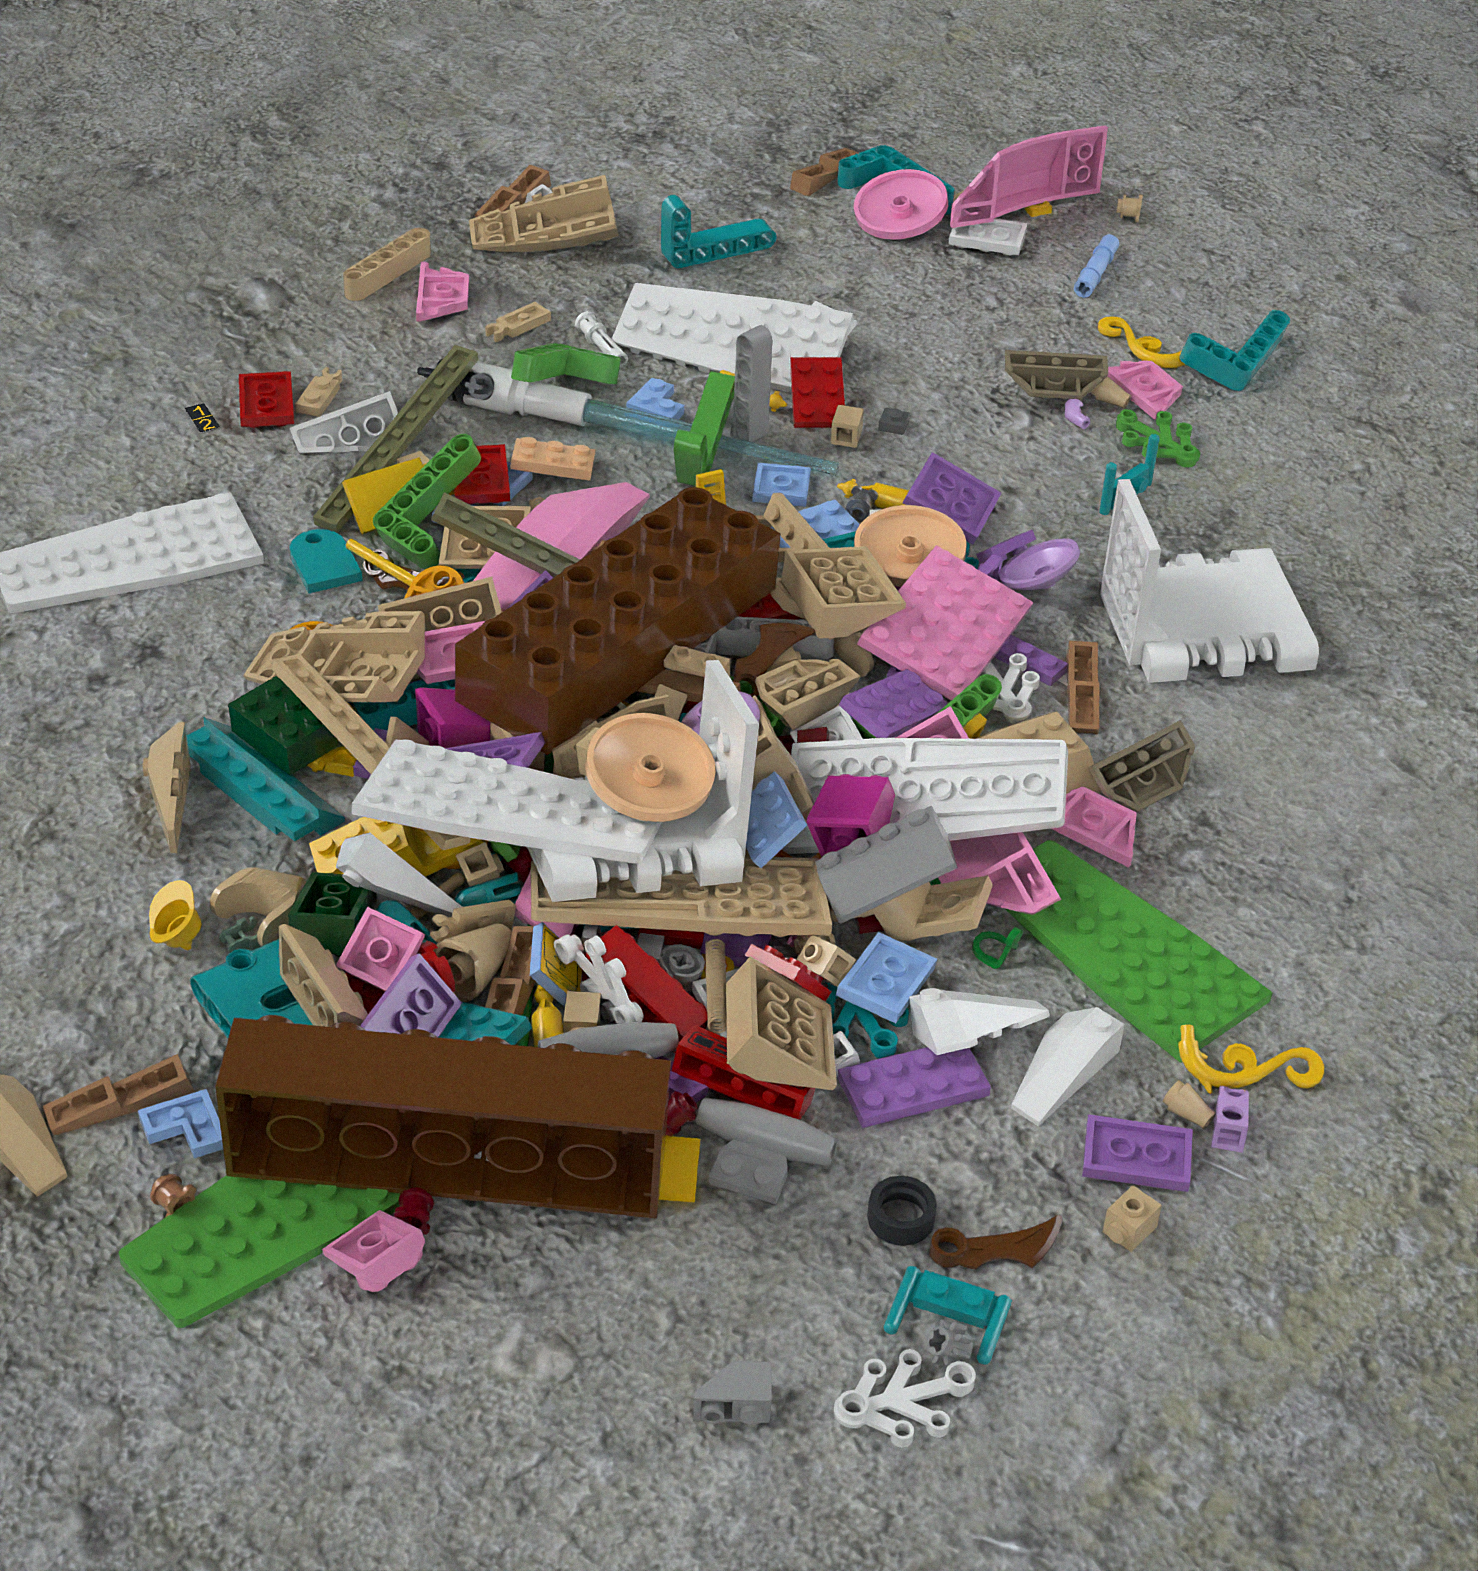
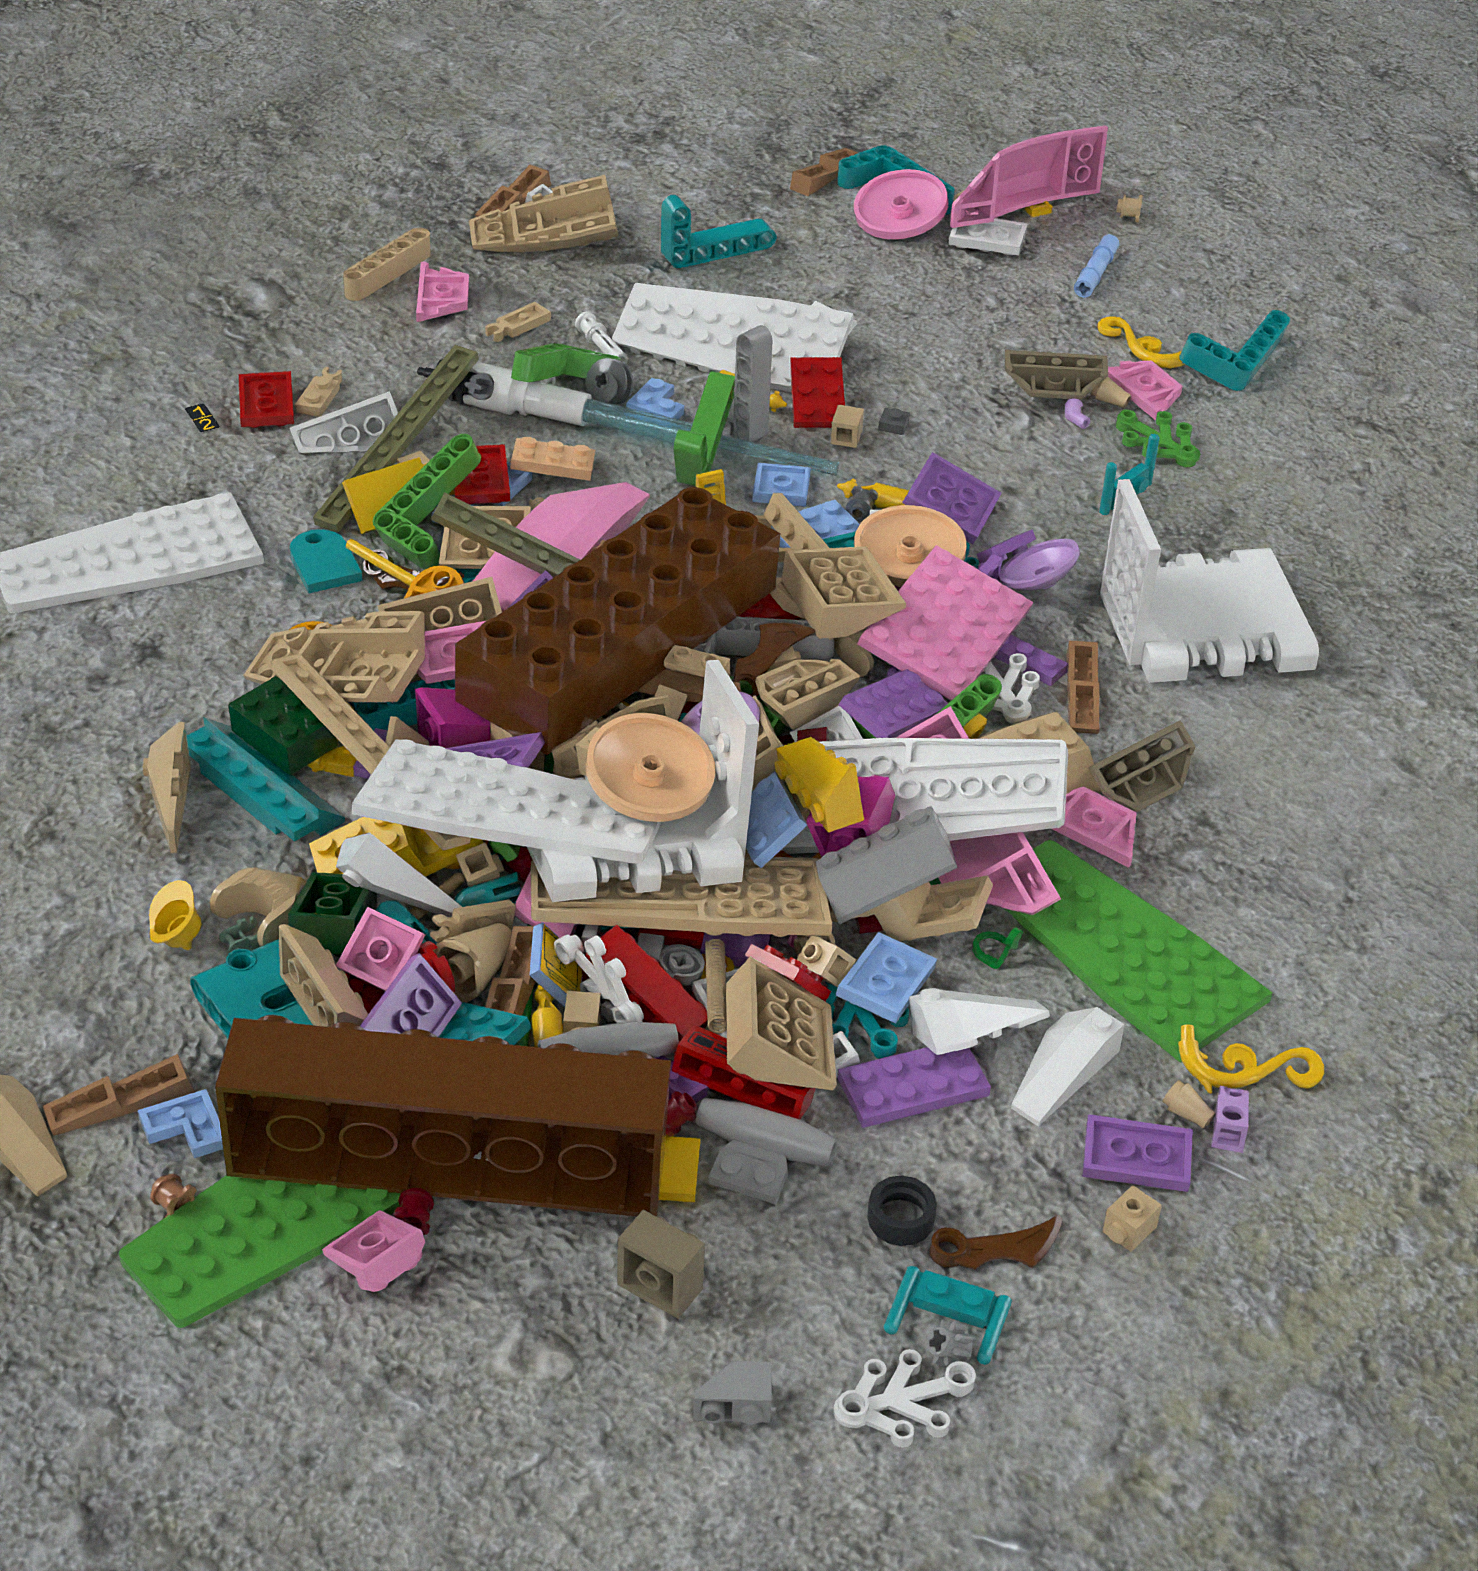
none -> dark grey piece [585,358,634,405]
none -> dark tan brick [617,1210,705,1319]
none -> yellow wedge [775,737,864,832]

